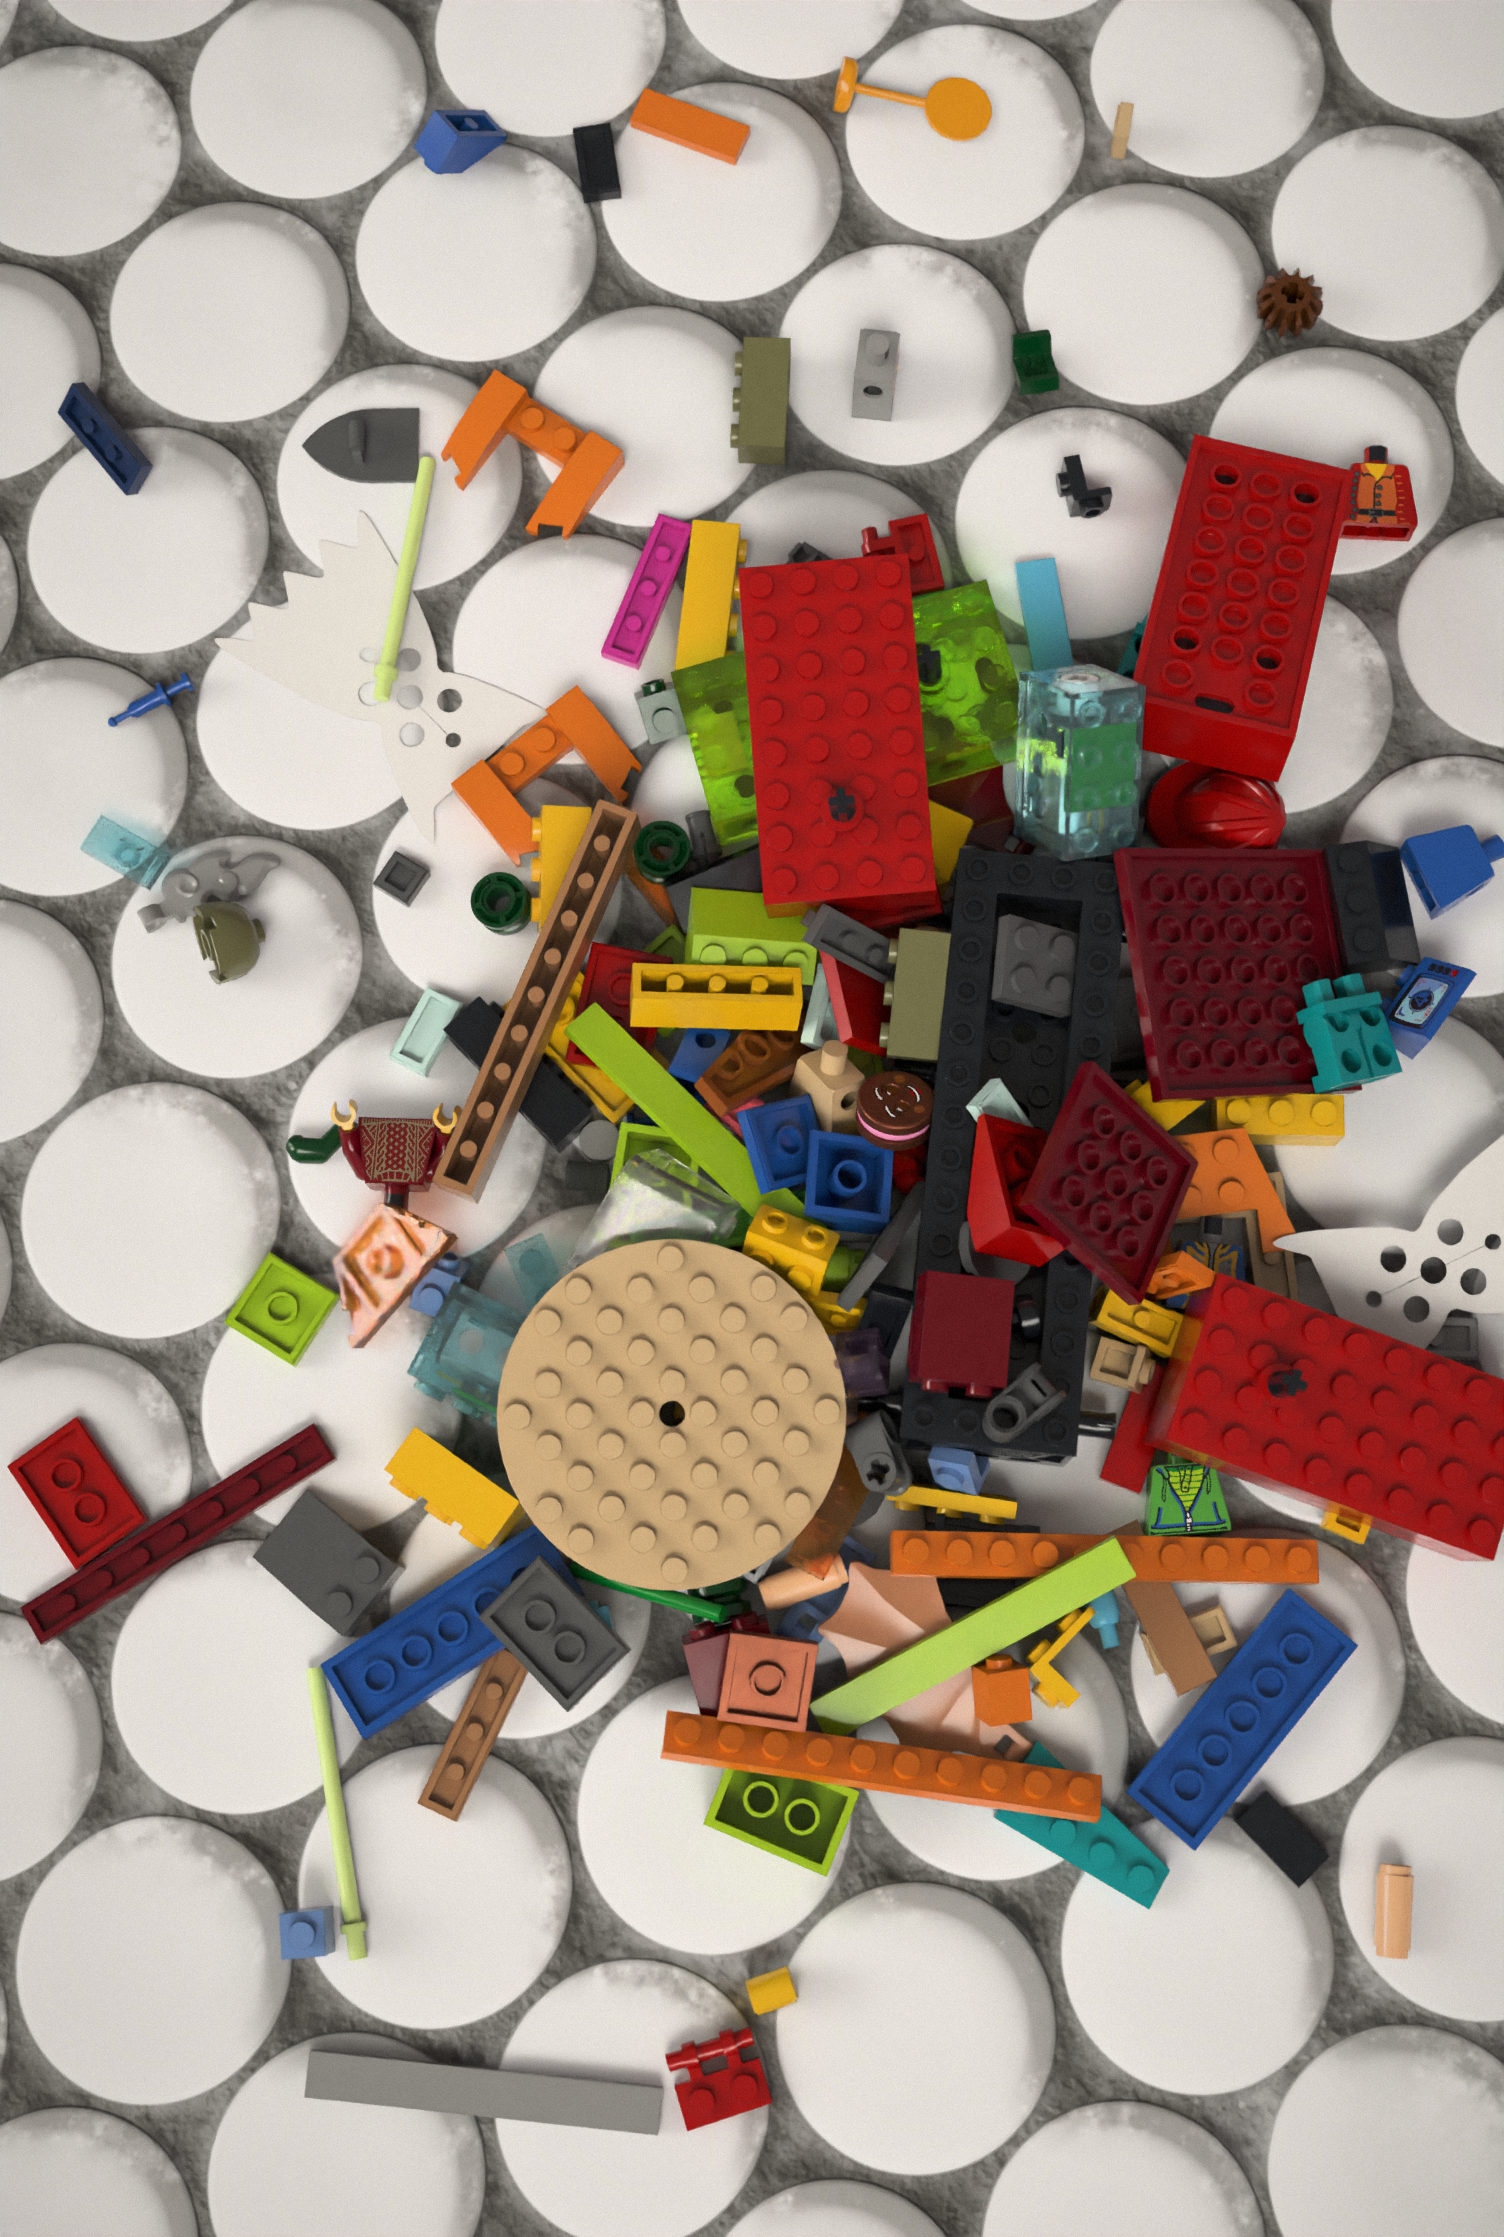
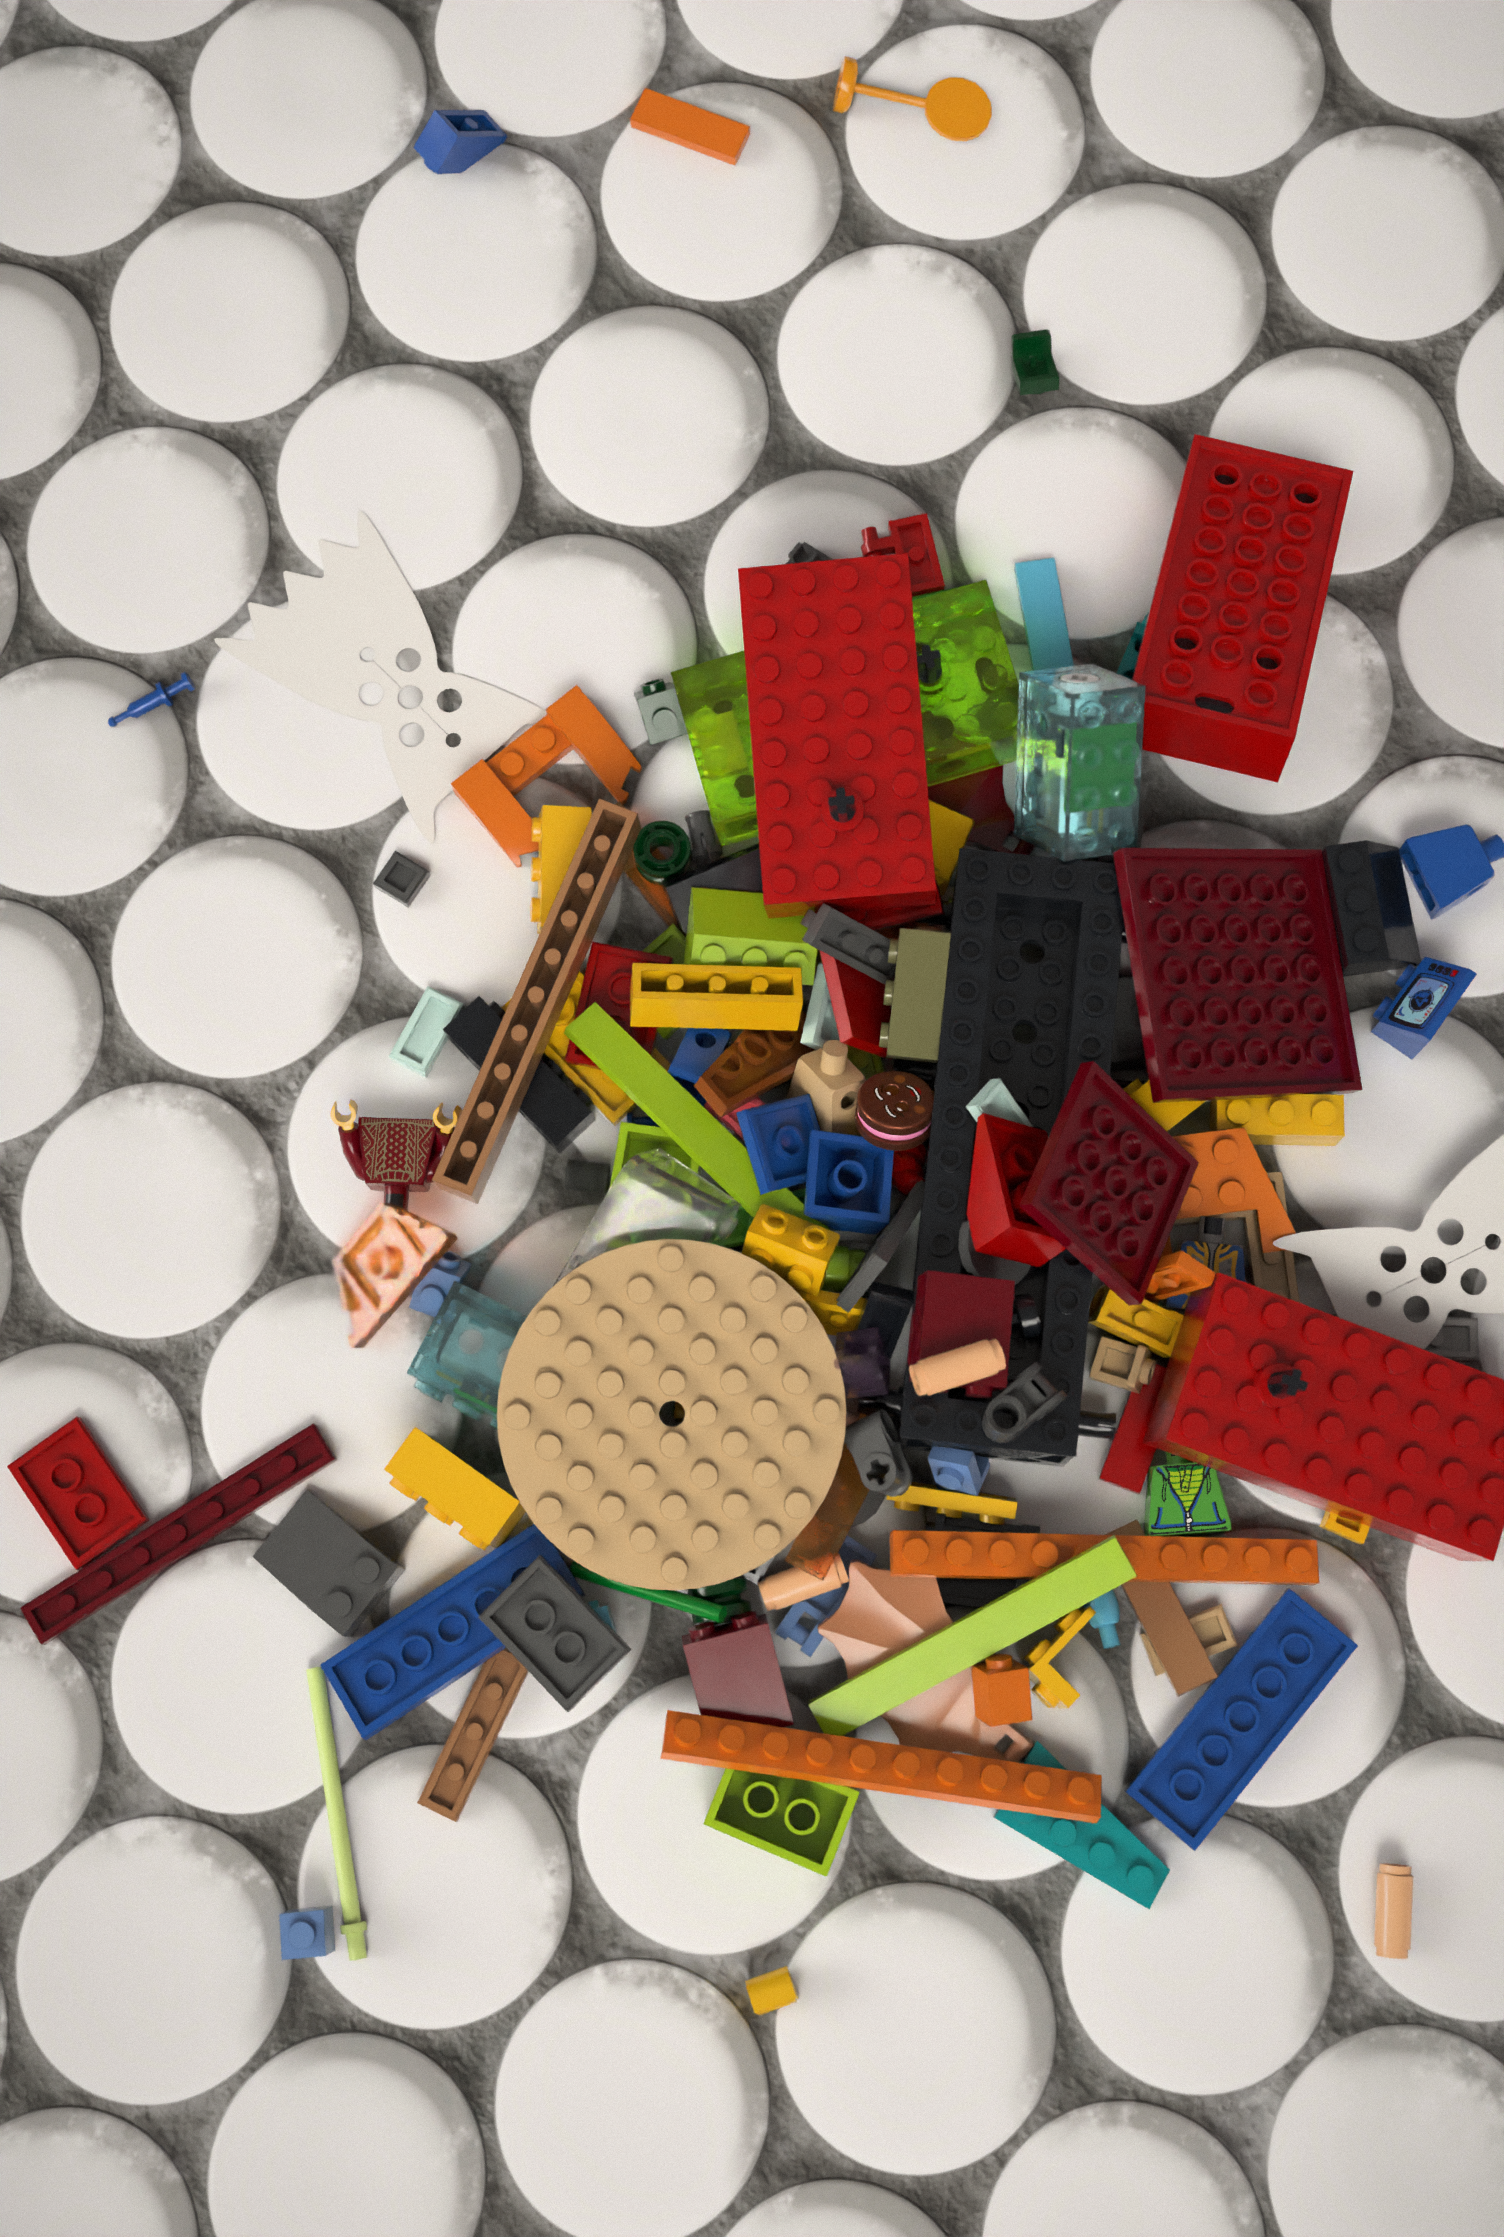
dark blue plate [57,382,153,496] -> none
clear light blue plate [79,815,172,891] -> none
light grey piece [136,852,280,934] -> none
olive cylinder [193,901,265,984] -> none
lime tile [223,1252,341,1368] -> none
dark green arm [286,1124,341,1164] -> none
dark grey shield [302,408,420,483] -> none
light grey tile [304,2049,663,2135] -> none
yellowish green bar [373,456,436,702] -> none
orange wedge [441,369,625,540] -> none
dark green wheel [471,872,532,936] -> none
clear light blue plate [503,1233,562,1312] -> none
black tile [573,123,622,204] -> none
light grey tile [579,1120,619,1163] -> none
dark pink tile [601,513,692,670] -> none
red plate [665,2027,773,2131] -> none
yellow brick [675,519,748,688] -> none
plate [716,1629,819,1732] -> none
olive brick [730,336,791,465] -> none
light grey torso [852,328,900,422] -> none
dark grey plate [991,914,1078,1018] -> none
black bracket [1056,454,1112,518] -> none
tan tile [1110,102,1134,160] -> none
red piece [1145,761,1287,849] -> none
black tile [1234,1790,1330,1888] -> none
reddish brown gear [1256,268,1323,338] -> none
teal hips [1296,973,1403,1094] -> none
torso [1339,445,1418,542] -> none
none -> light nougat piece [909,1339,1006,1396]

